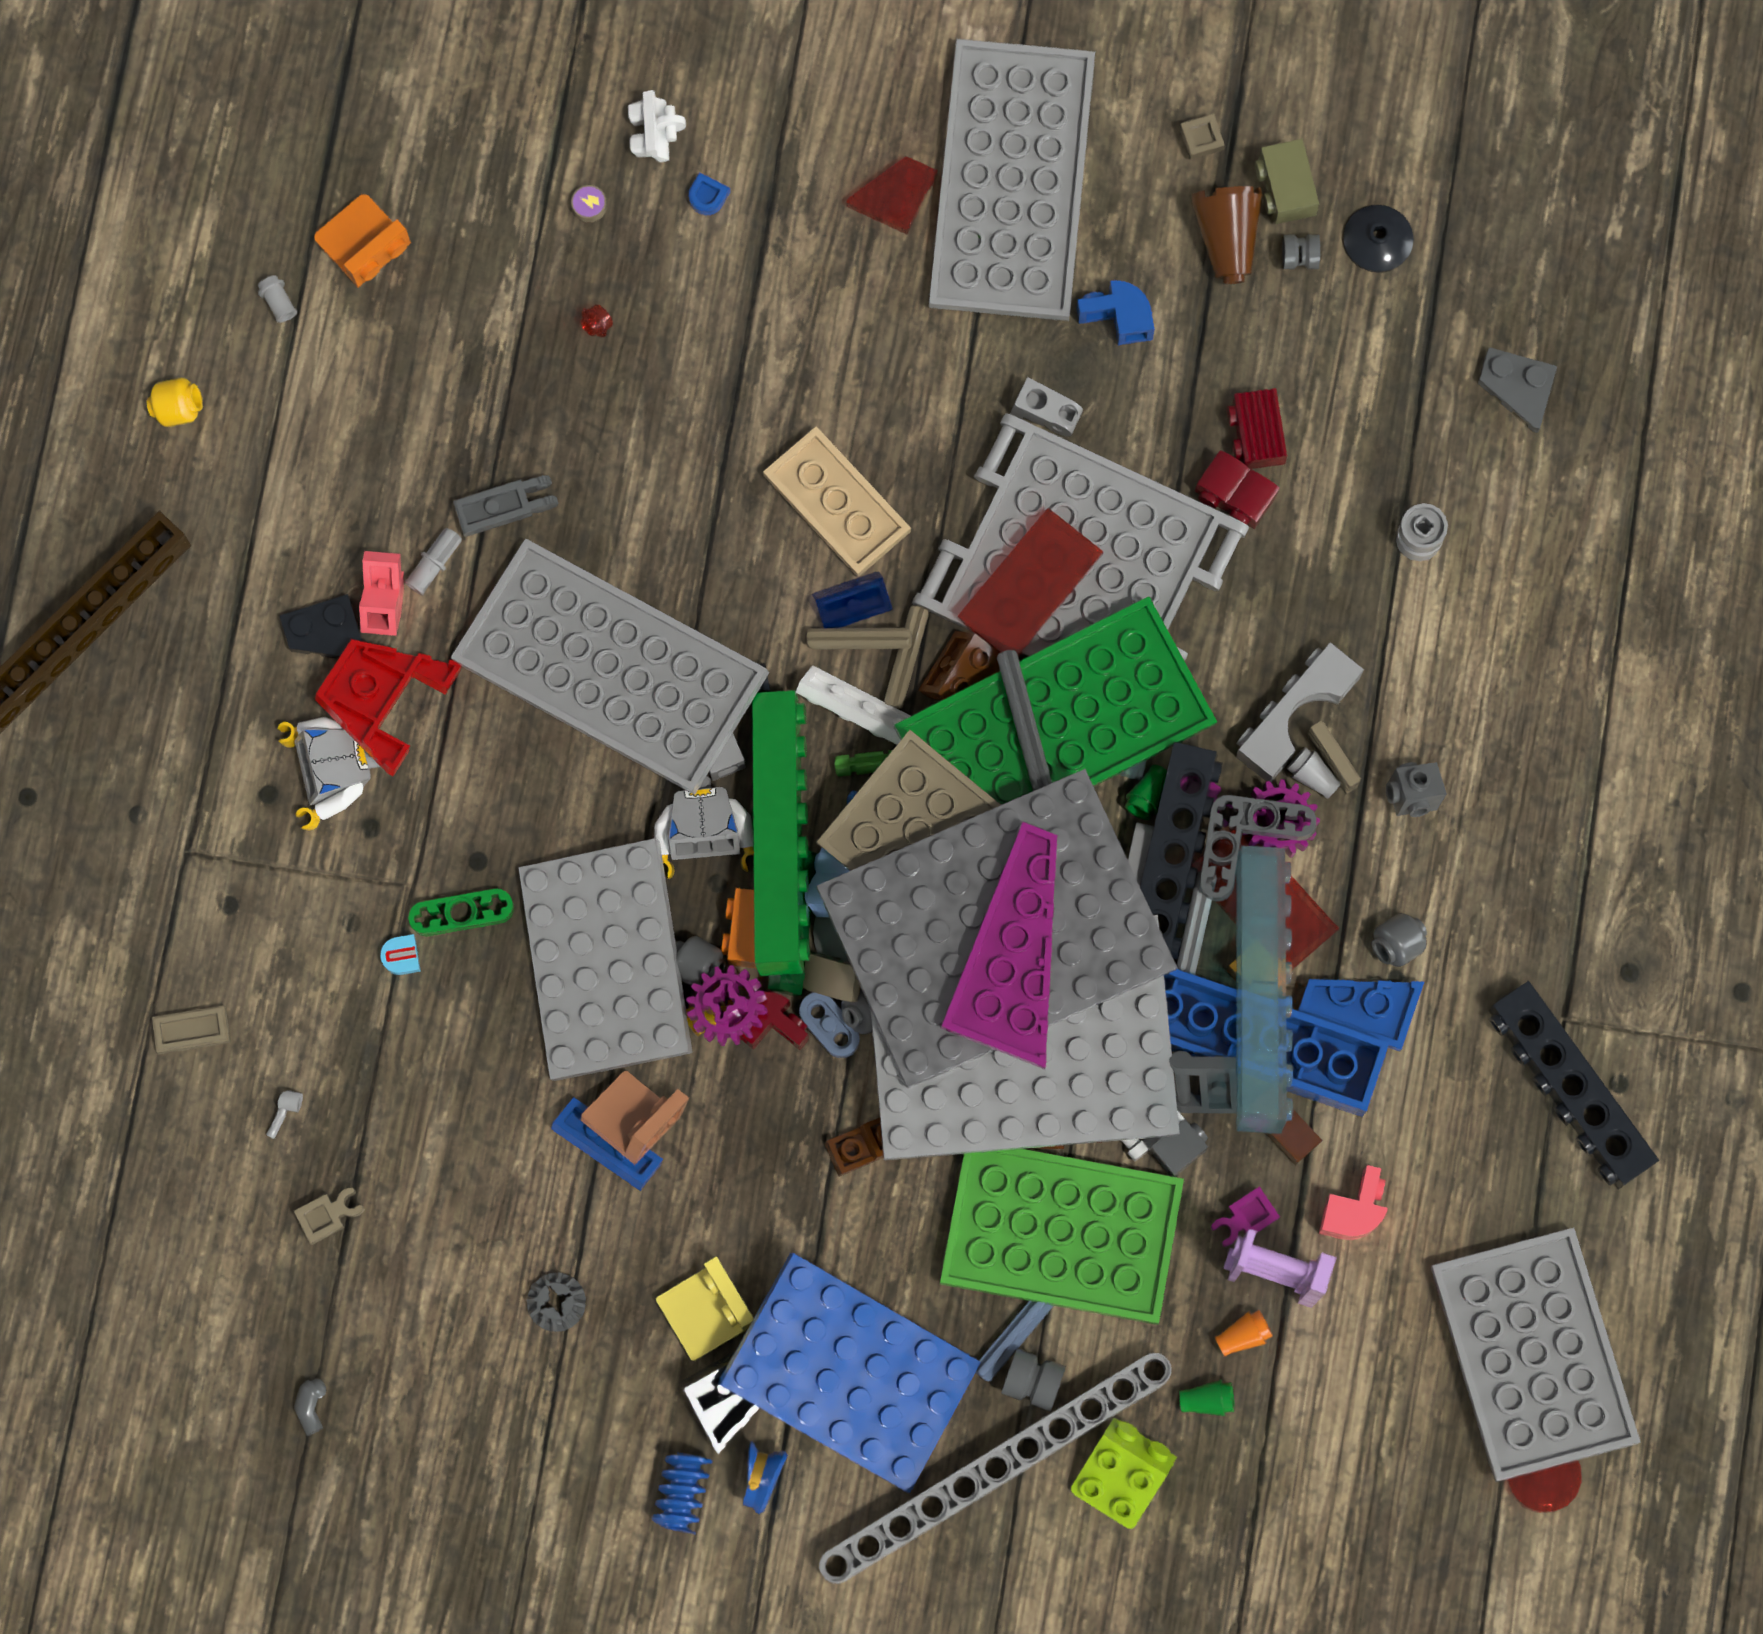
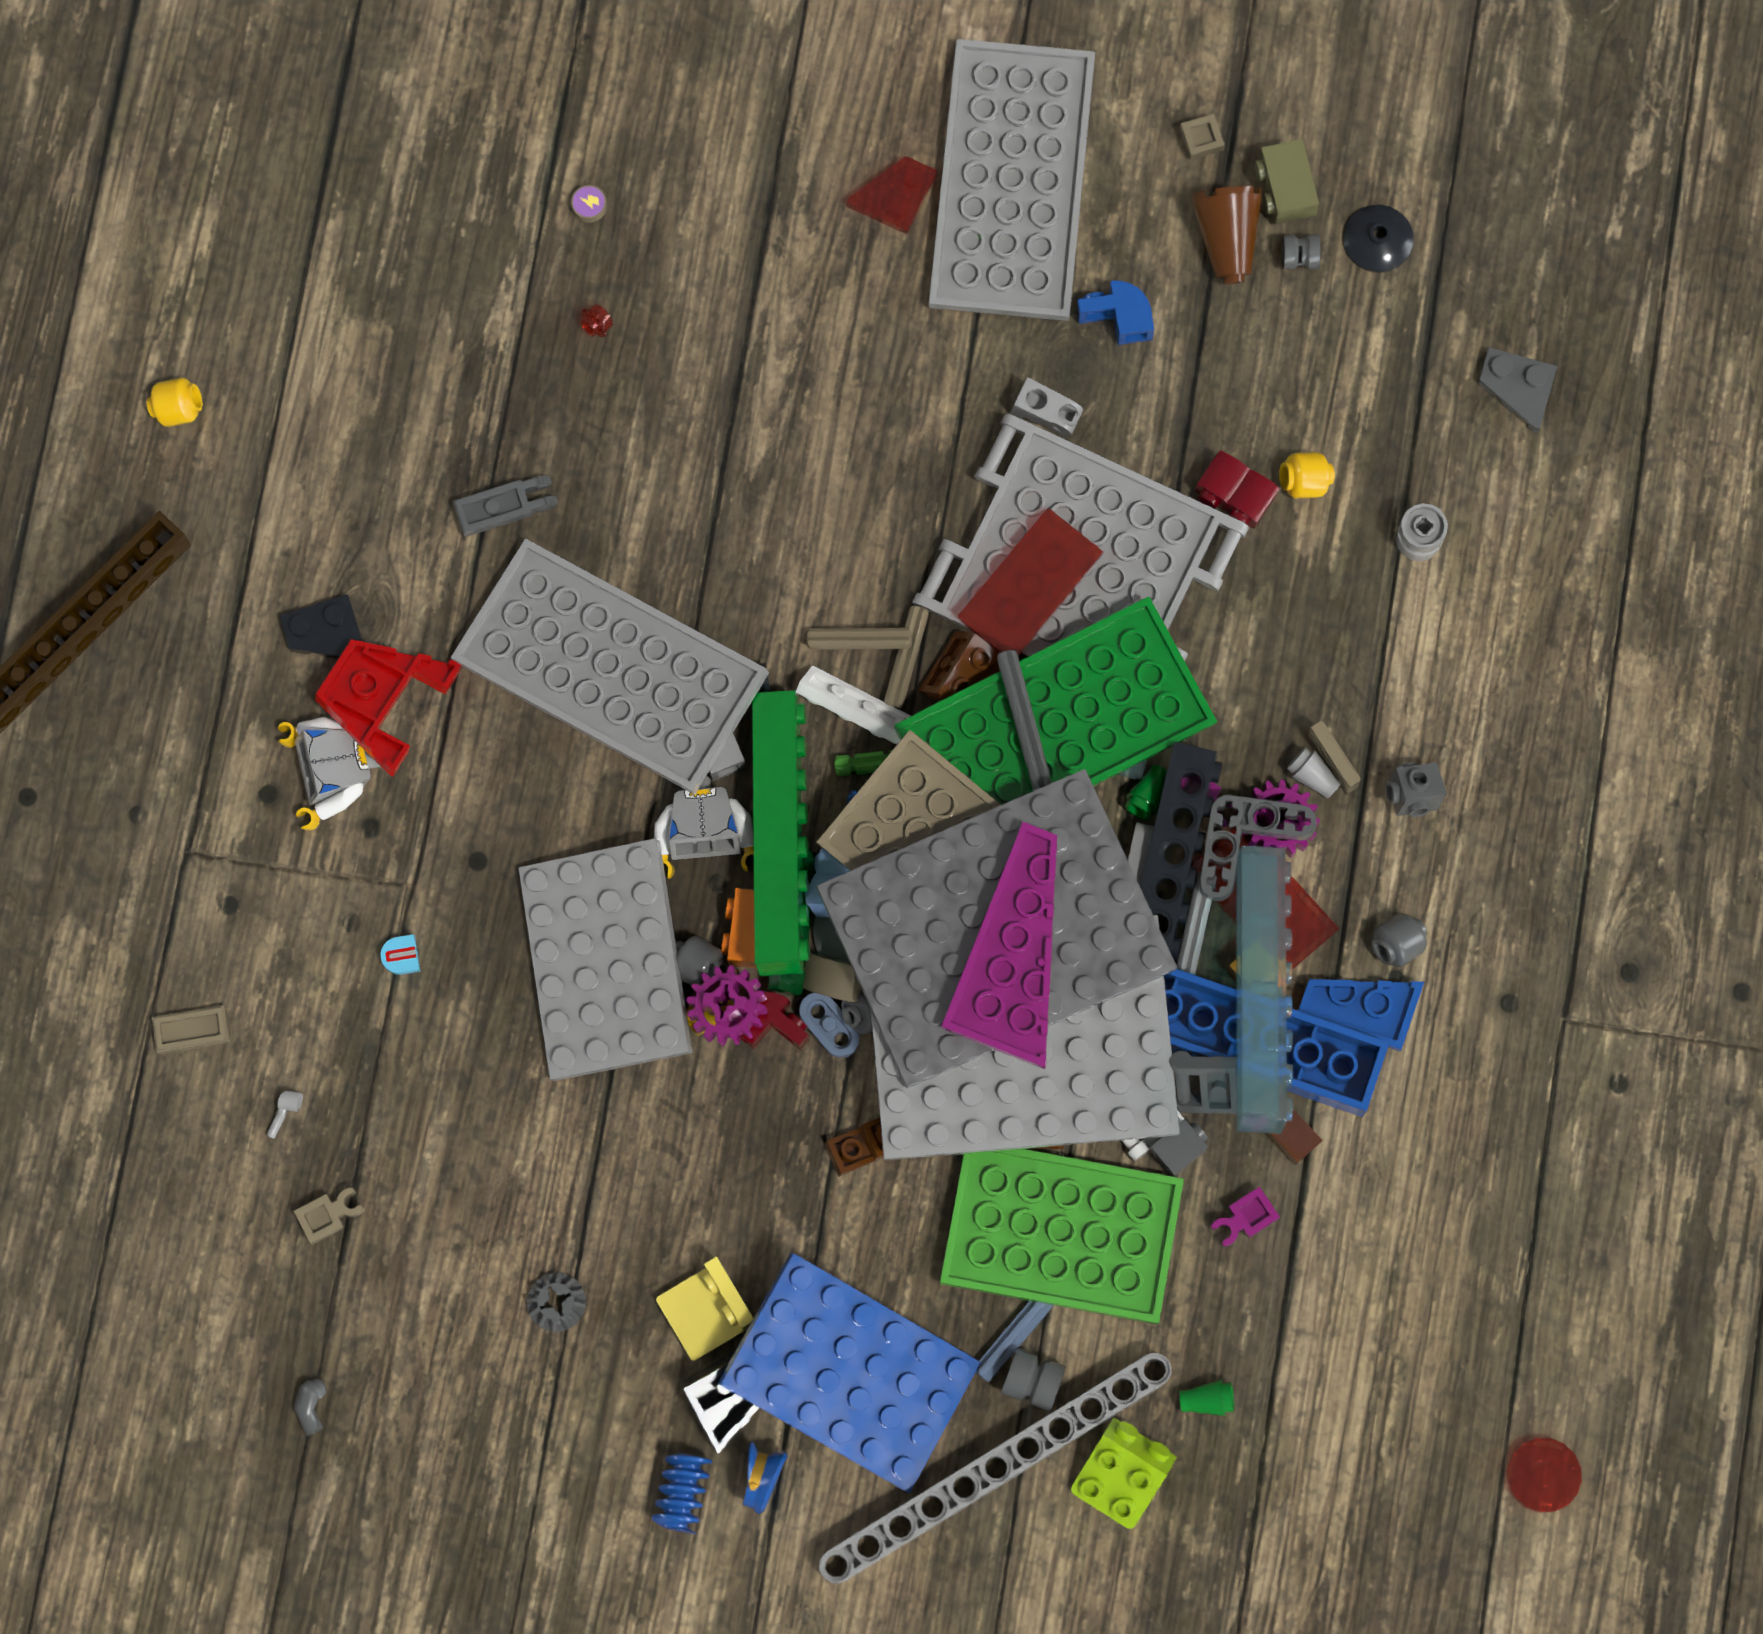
light grey pin [258,275,297,323] -> none
orange bracket [314,194,411,288] -> none
coral brick [359,551,404,636] -> none
light grey axle [404,528,462,595] -> none
green beam [408,889,514,937] -> none
blue plate [551,1097,663,1191] -> none
nougat bracket [580,1071,689,1165] -> none
white hips [628,90,686,162] -> none
blue tile [689,172,731,215] -> none
tan plate [763,426,911,577] -> none
clear blue slope [812,571,893,628] -> none
orange cone [1215,1310,1273,1356] -> none
lavender fence [1224,1229,1336,1308] -> none
dark red brick [1227,388,1287,469] -> none
light grey arch [1236,642,1364,782] -> none
coral brick [1319,1165,1388,1240] -> none
light grey plate [1431,1228,1640,1483] -> none
black brick [1489,980,1660,1190] -> none
none -> yellow head [1279,452,1335,499]

